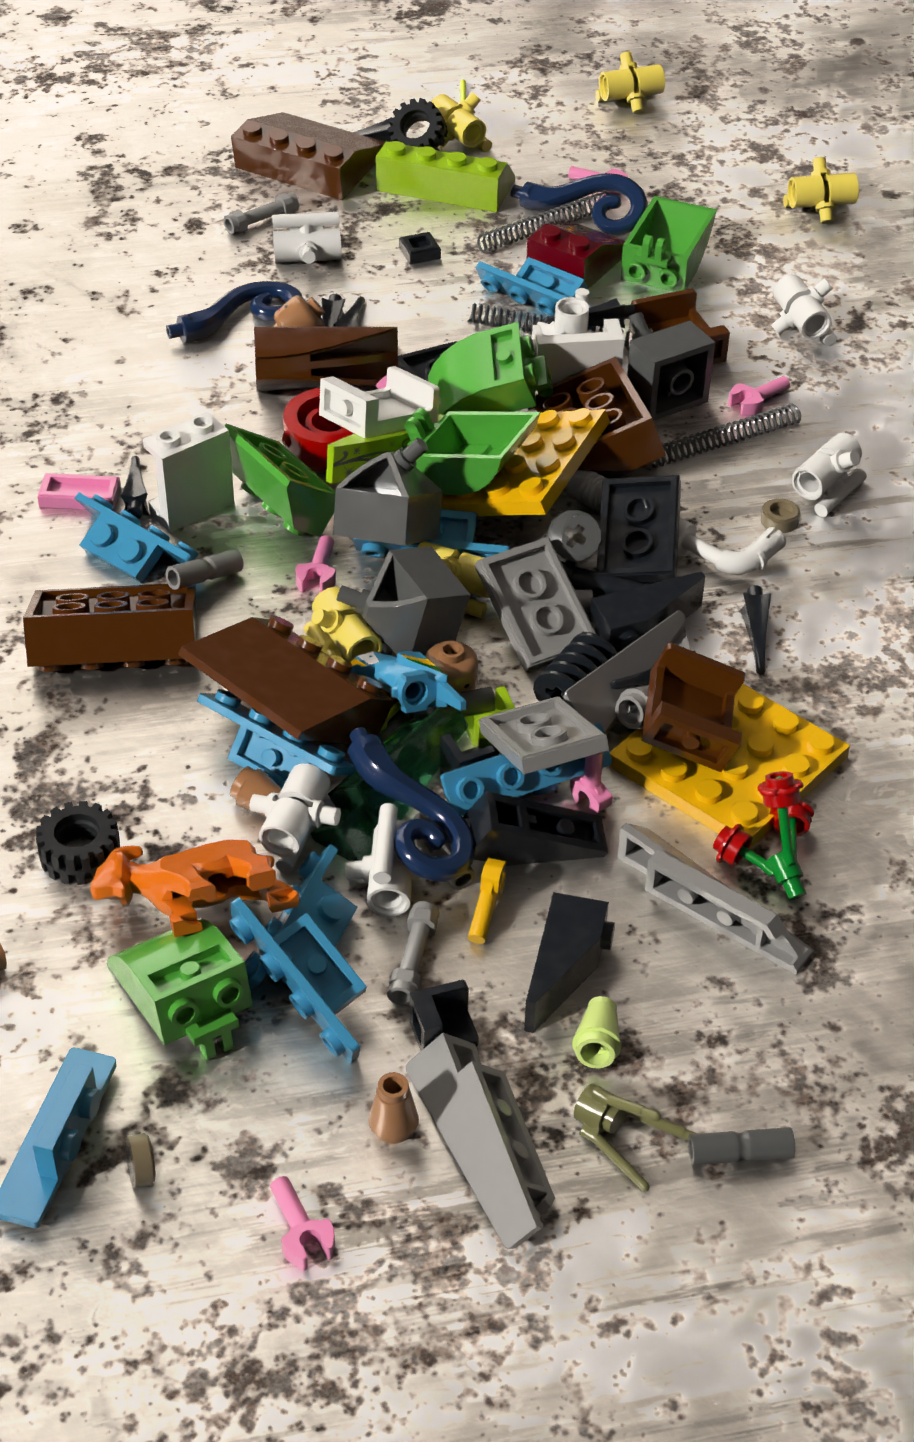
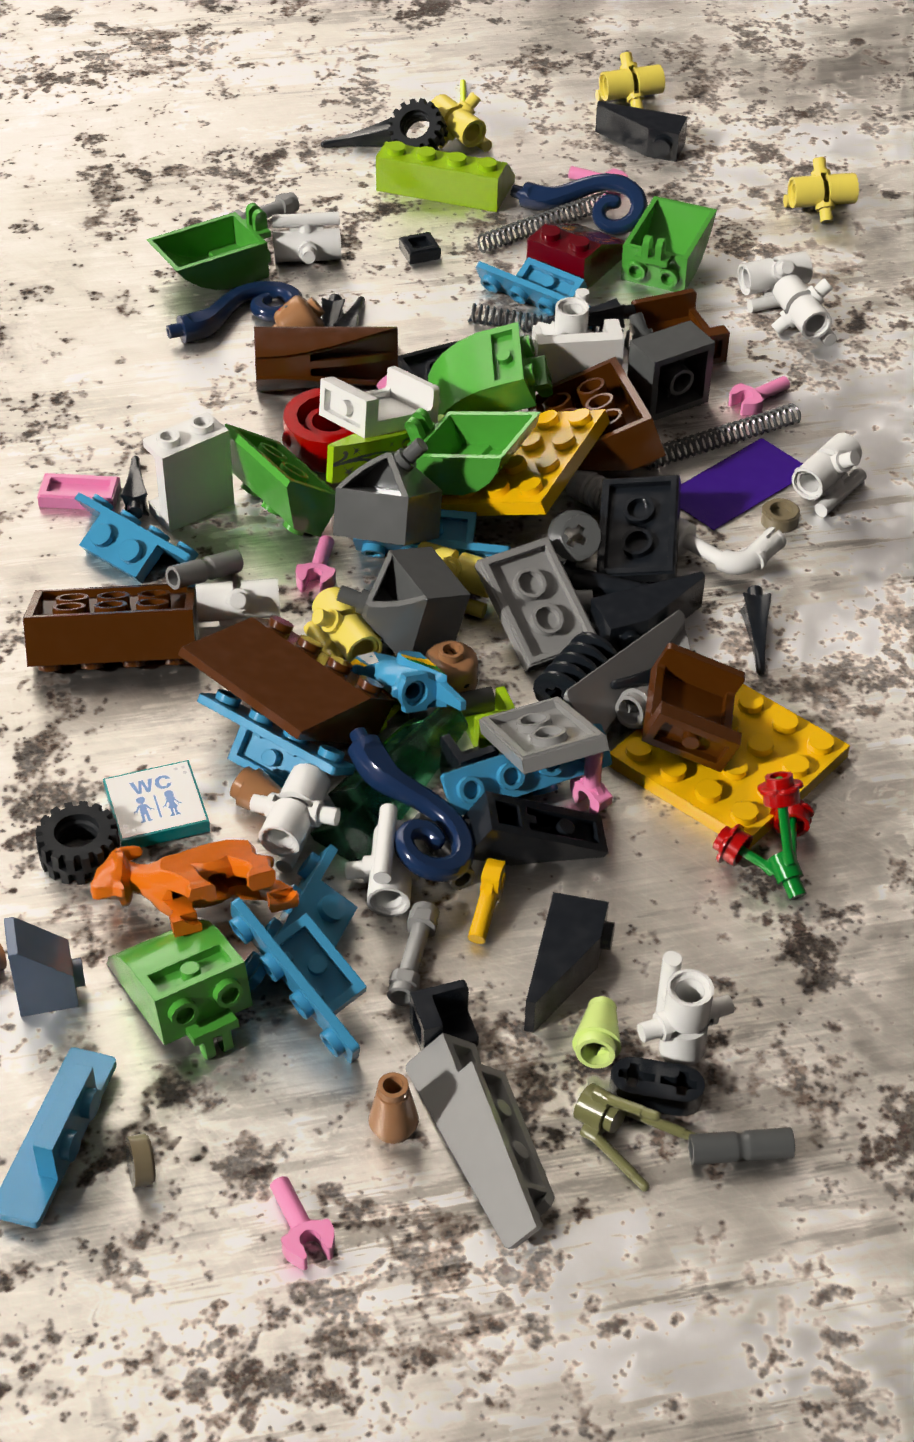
reddish brown slope [231,112,385,201] -> none
light grey wedge [617,823,814,975] -> none
none -> sand blue slope [4,917,86,1017]
none -> white tile [103,760,210,847]
none -> bright green piece [146,203,271,290]
none -> white pin [196,578,280,639]
none -> black slope [595,101,688,162]
none -> black beam [609,1057,705,1116]
none -> white pin [637,951,735,1066]
none -> dark purple sticker [680,438,803,530]
none -> white pin [737,251,813,313]

